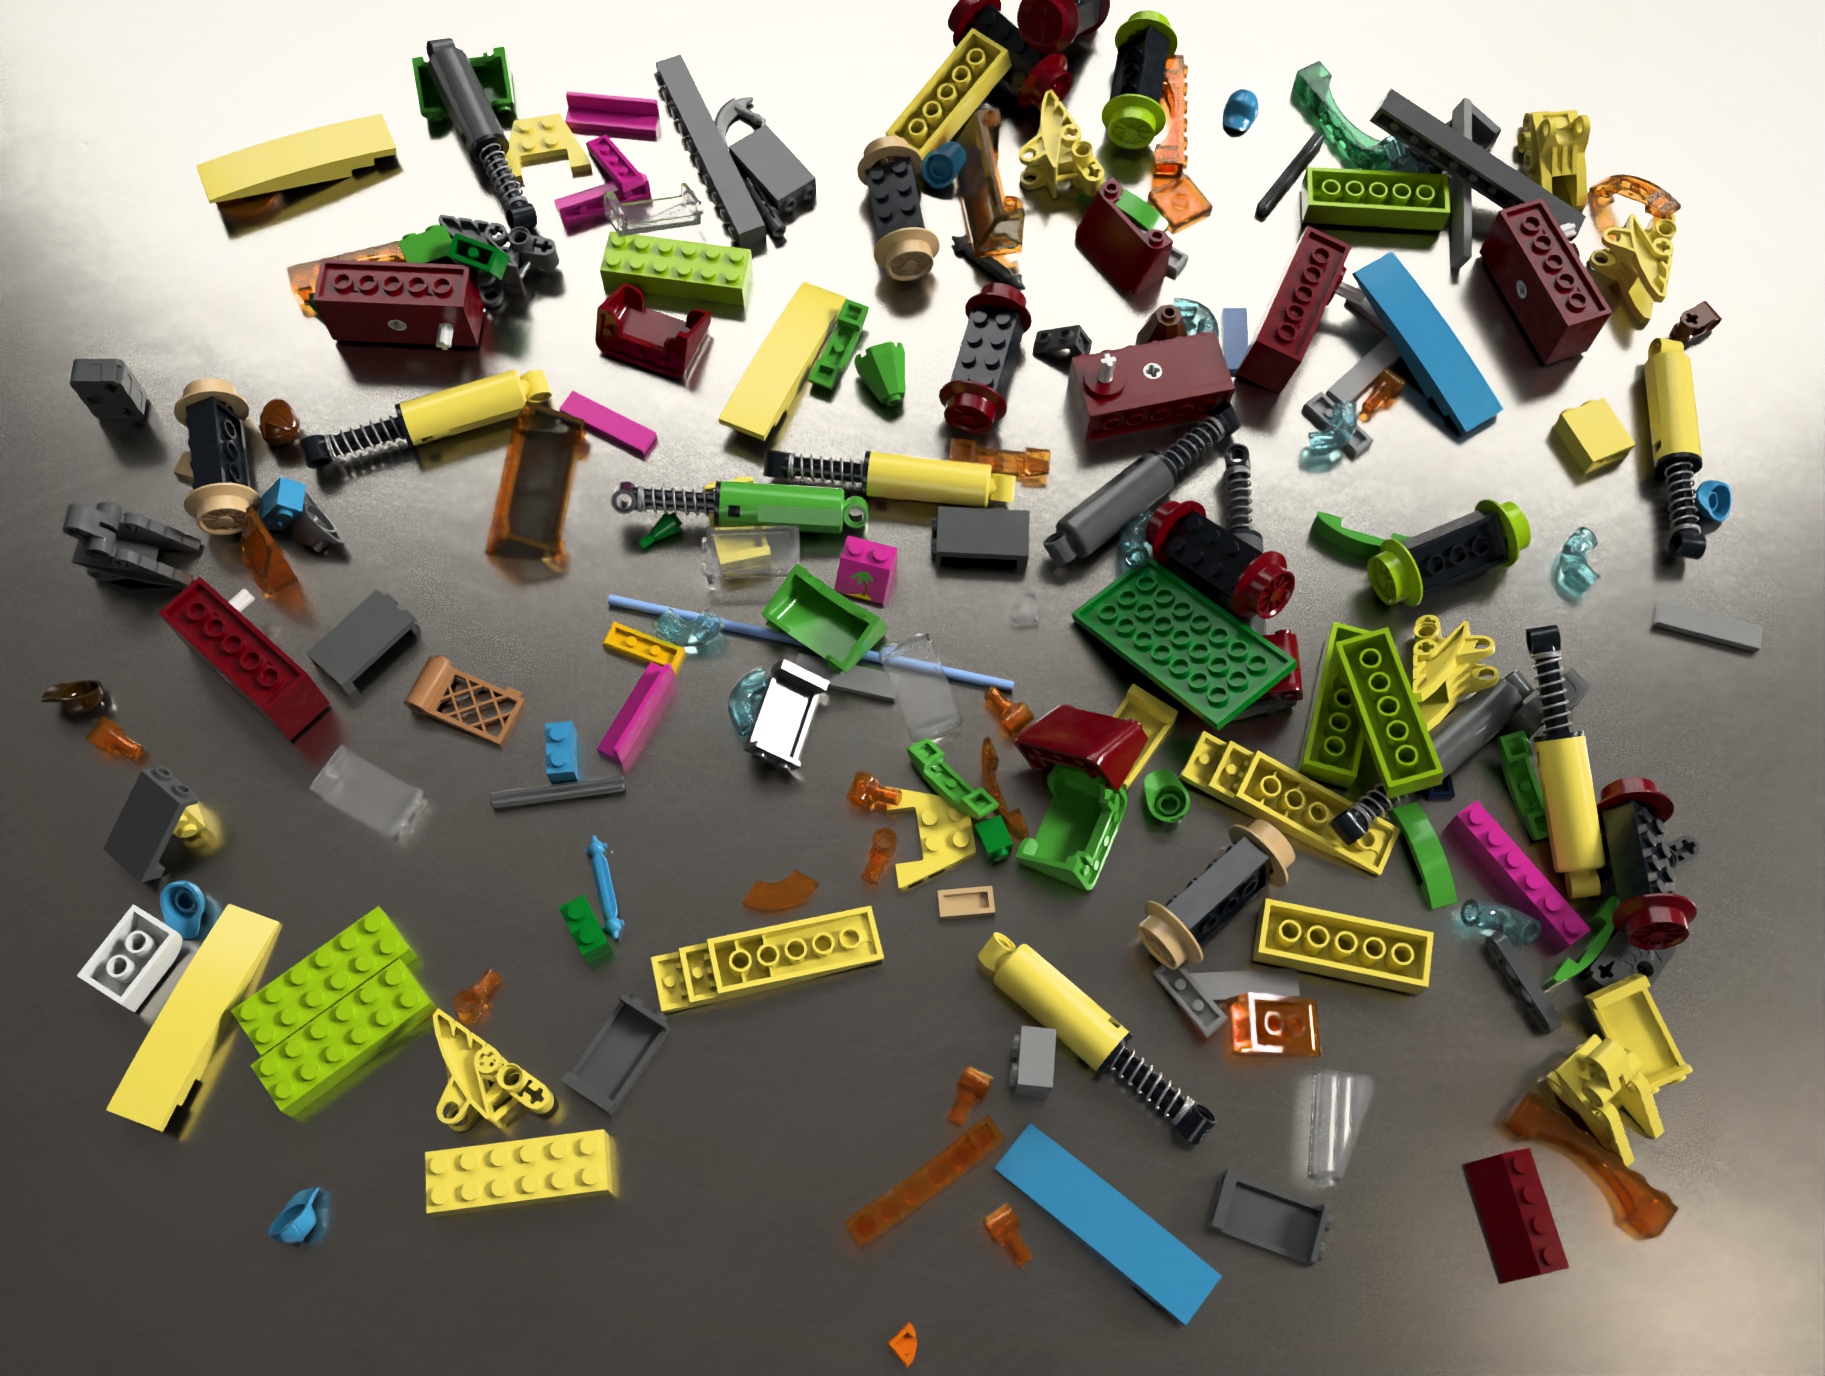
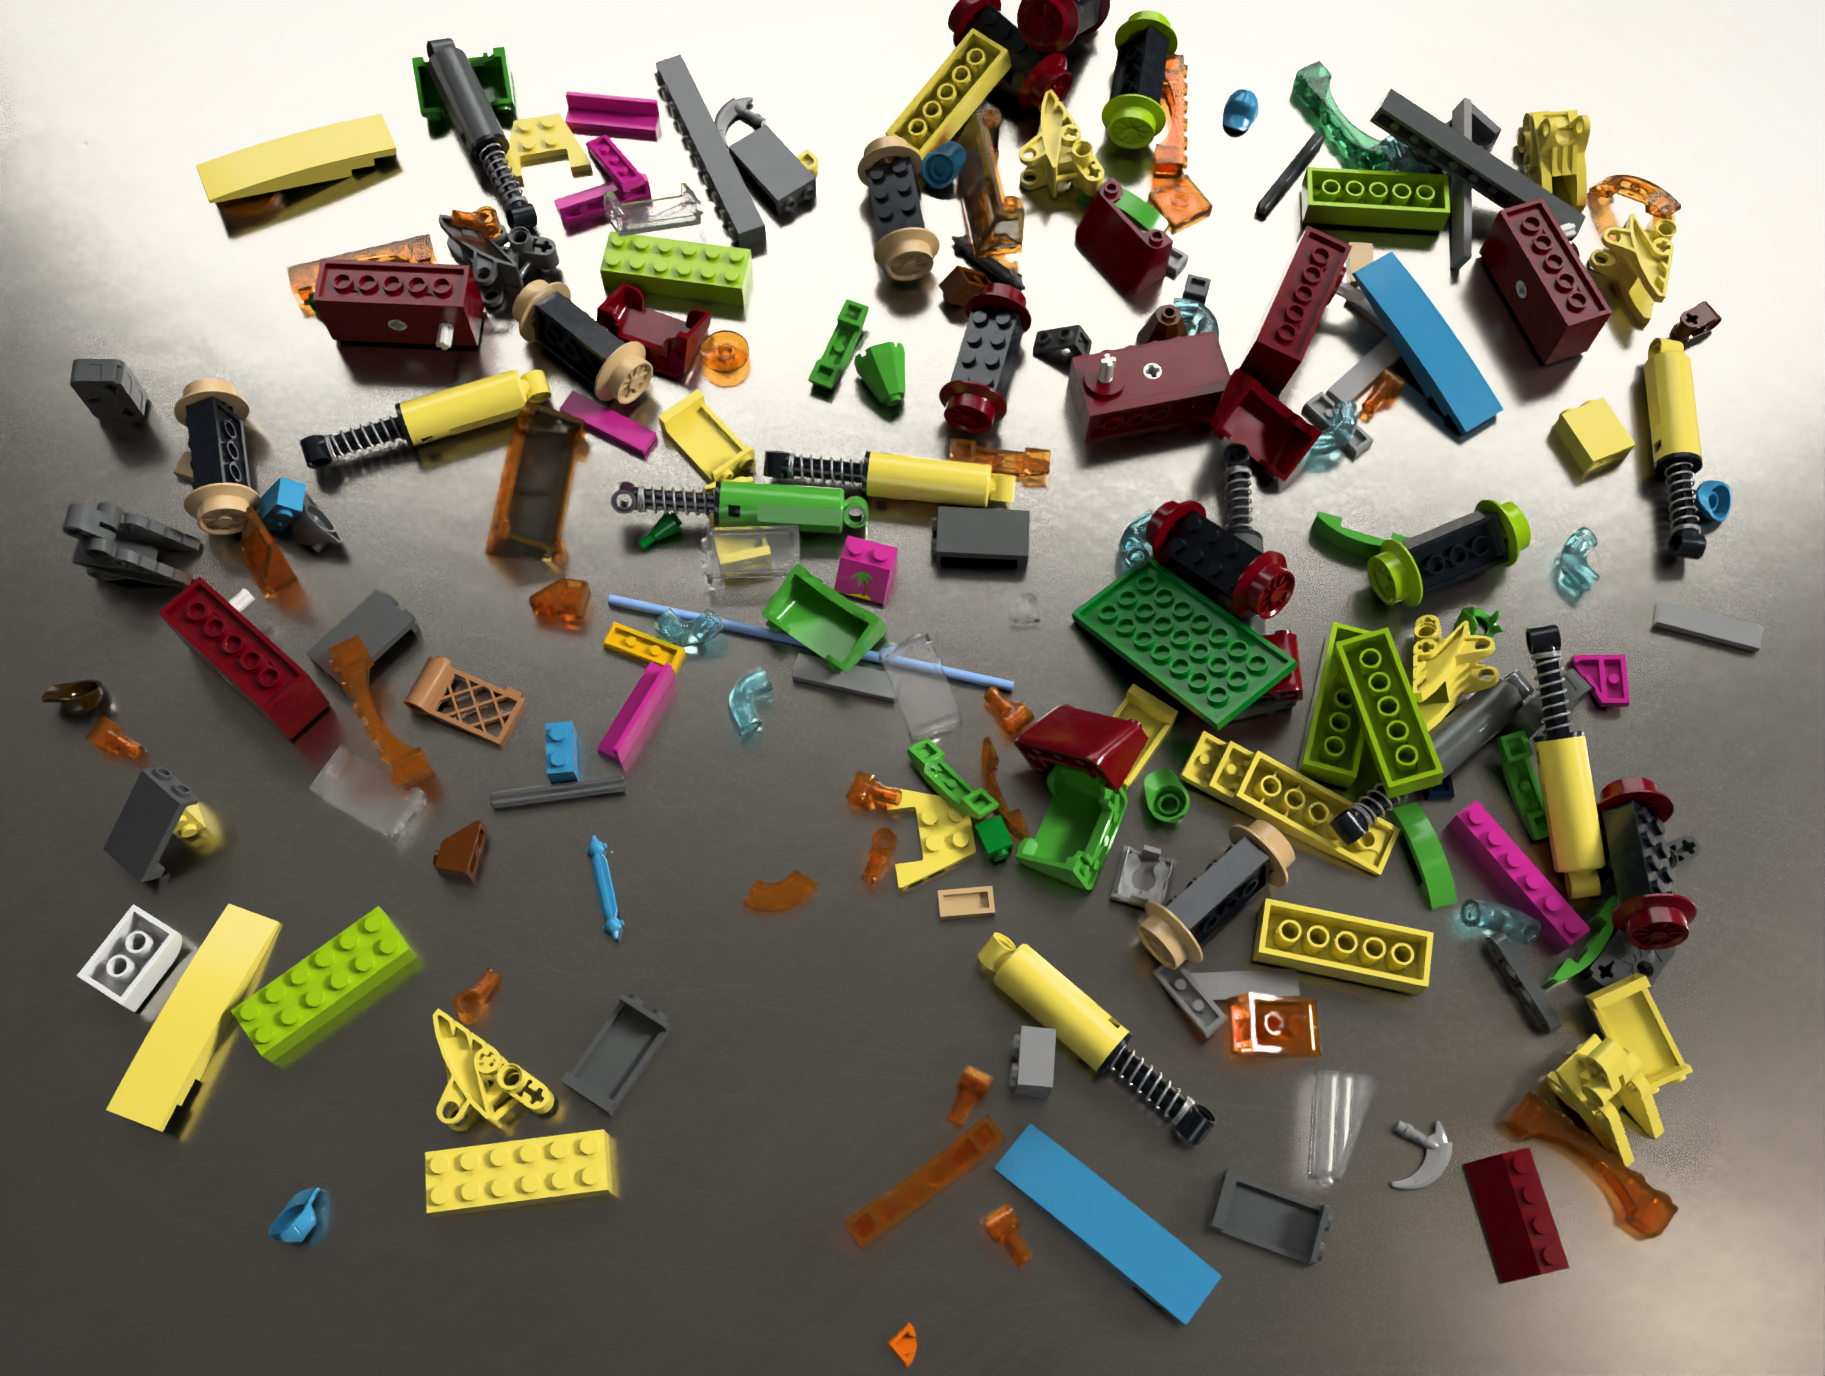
dark azure piece [160,880,205,939] -> none
lime brick [250,958,438,1117] -> none
reddish brown piece [258,399,300,446] -> none
bright green slope [398,224,459,265] -> none
green brick [446,233,510,280] -> none
green brick [558,894,613,964] -> none
light yellow slope [651,906,884,1014] -> none
light yellow slope [719,281,847,441] -> none
panel [743,659,829,773] -> none
dark grey pin [744,177,787,237] -> none
dark grey piece [1043,402,1241,566] -> none
light blue tile [1222,308,1248,373] -> none
none -> clear orange arch [328,634,436,792]
none -> reddish brown slope [433,820,487,881]
none -> clear orange pin [450,206,502,239]
none -> brick [512,280,653,404]
none -> clear orange slope [529,578,591,621]
none -> light yellow panel [658,389,755,483]
none -> clear orange dish [701,330,750,373]
none -> light yellow tile [797,149,818,175]
none -> reddish brown slope [939,265,991,307]
none -> piece [1110,845,1177,908]
none -> dark grey tile [1182,274,1211,303]
none -> dark red windscreen [1209,368,1322,481]
none -> tan tile [1347,242,1374,287]
none -> light grey piece [1391,1120,1452,1189]
none -> bright green piece [1455,606,1504,639]
none -> dark pink wing [1571,655,1630,707]

